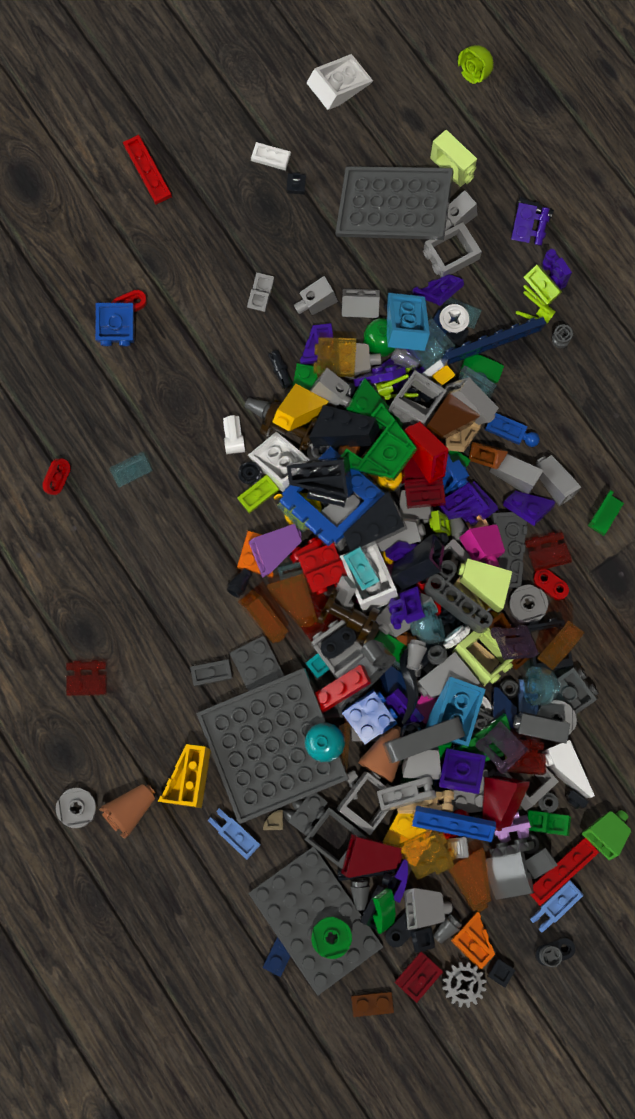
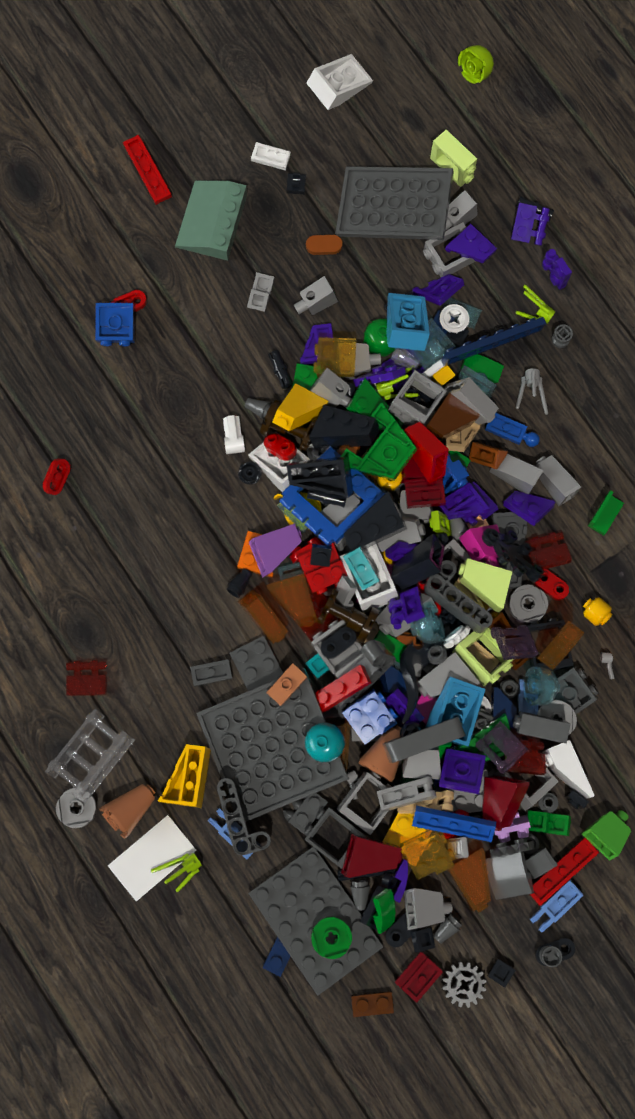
clear light blue slope [109,452,152,487] -> none
lime plate [237,475,279,514] -> none
dark tan tile [263,810,283,830] -> none
light grey panel [342,289,380,318] -> none
light grey cone [407,640,427,670] -> none
orange wing [451,912,495,970] -> none
lime plate [524,264,562,305] -> none
none -> clear fence [45,709,135,803]
none -> white sticker [108,815,196,901]
none -> lime plant [151,853,202,892]
none -> sand green slope [175,181,247,261]
none -> dark grey beam [217,778,271,855]
none -> red plate [264,433,297,461]
none -> nougat plate [266,663,308,706]
none -> dark orange tile [306,235,342,255]
none -> black plate [310,544,332,567]
none -> dark purple wing [445,224,497,263]
none -> black plant [482,528,544,582]
none -> light grey plant [516,369,548,415]
none -> yellow head [583,597,613,626]
none -> light grey hand [600,653,614,679]

